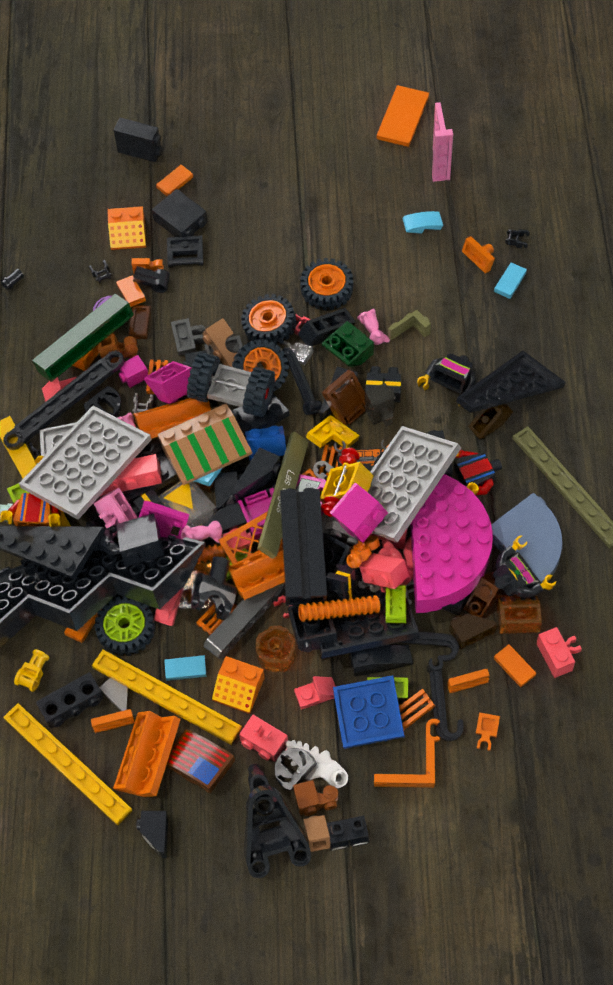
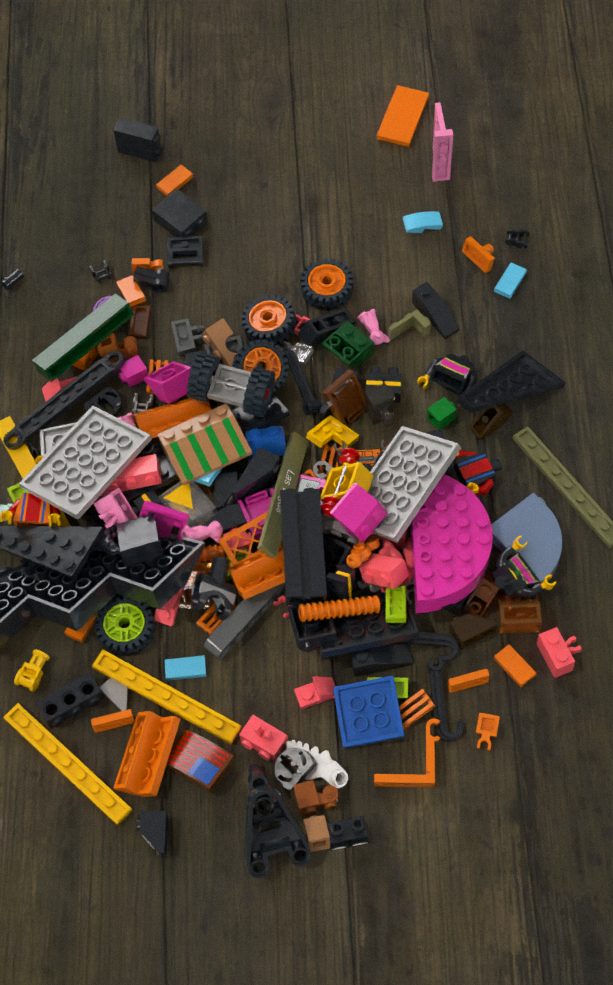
slope [108,206,146,250] -> none
slope [212,656,265,714] -> none
clear orange brick [256,626,296,672] -> none
none -> black slope [412,282,459,339]
none -> green brick [426,397,457,431]

